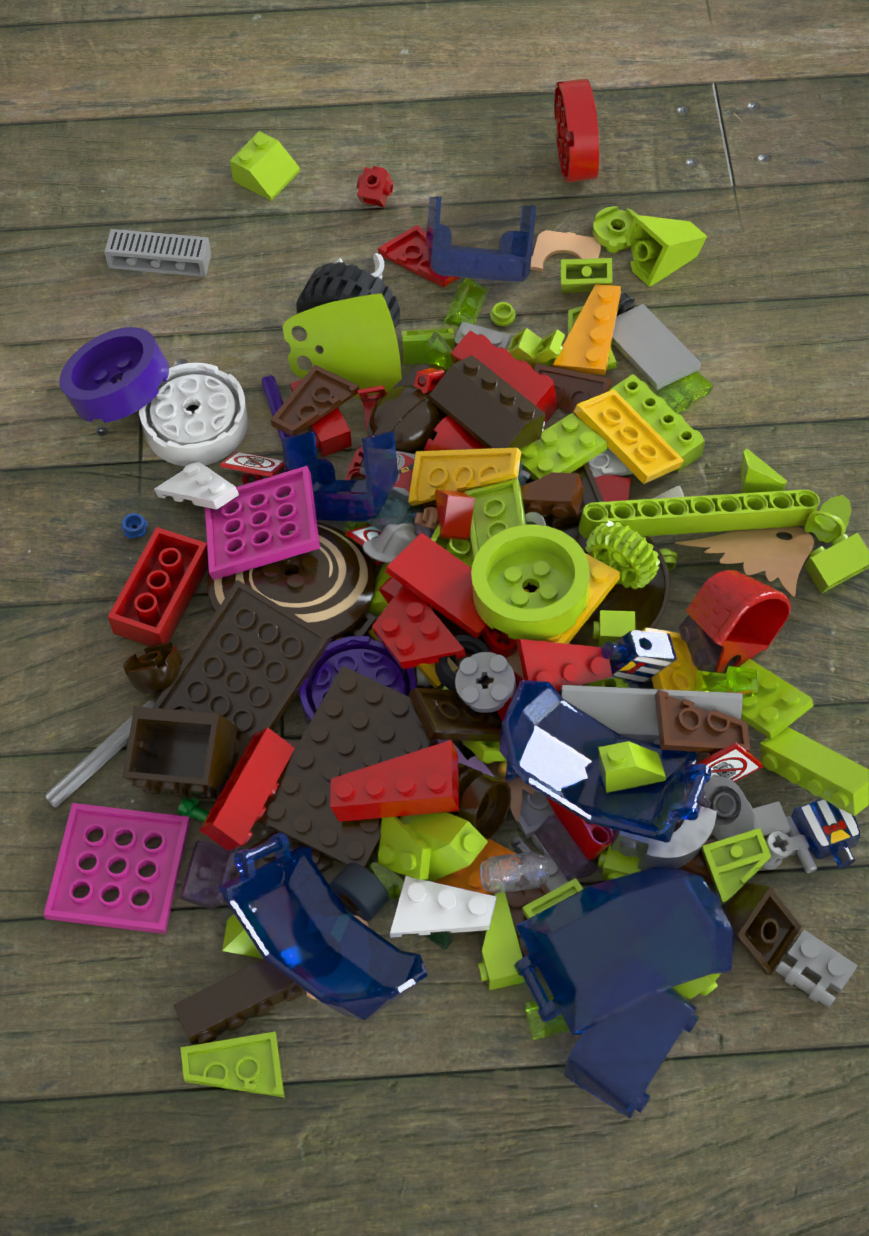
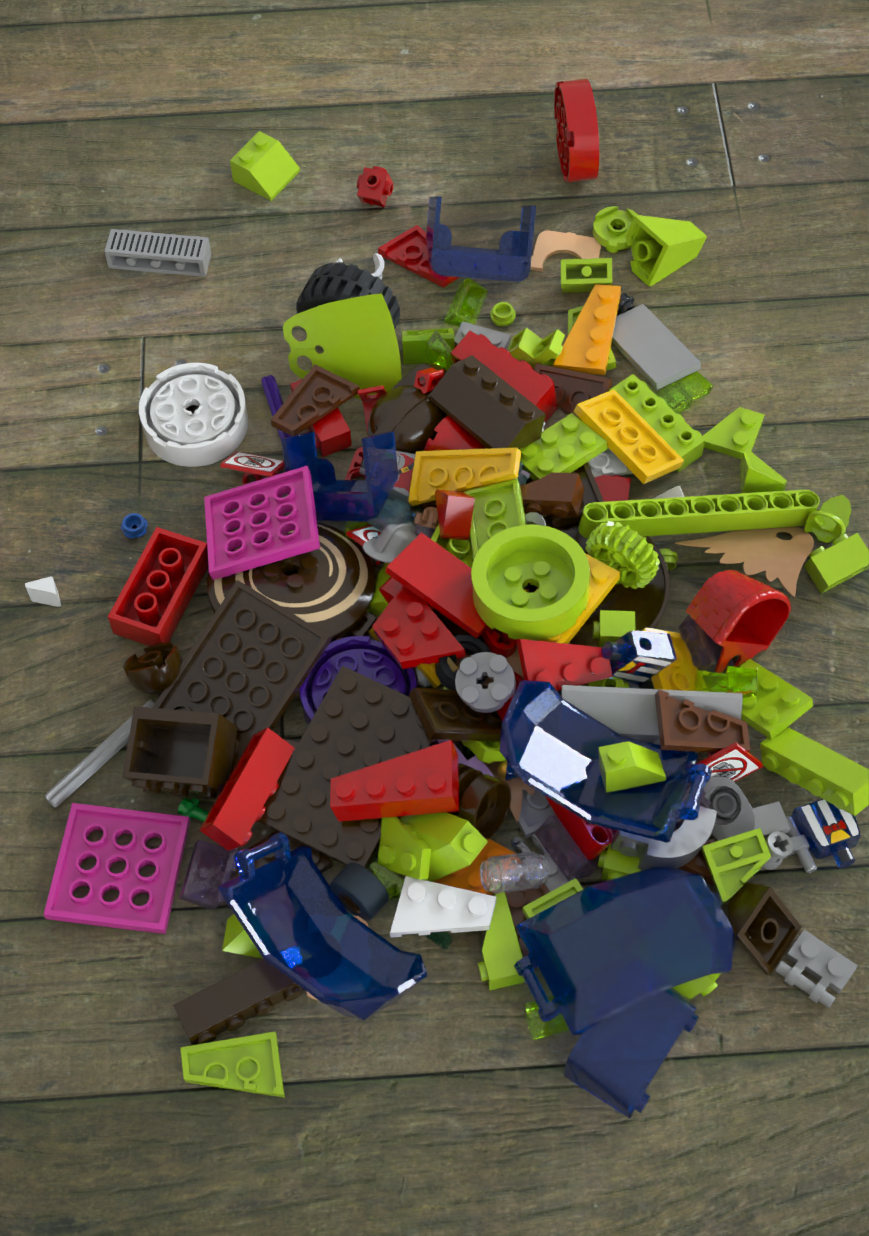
dark purple brick [59,327,169,423] -> none
white wing [154,461,239,509] -> none
none -> white slope [25,576,61,607]
none -> lime wing [703,407,765,459]

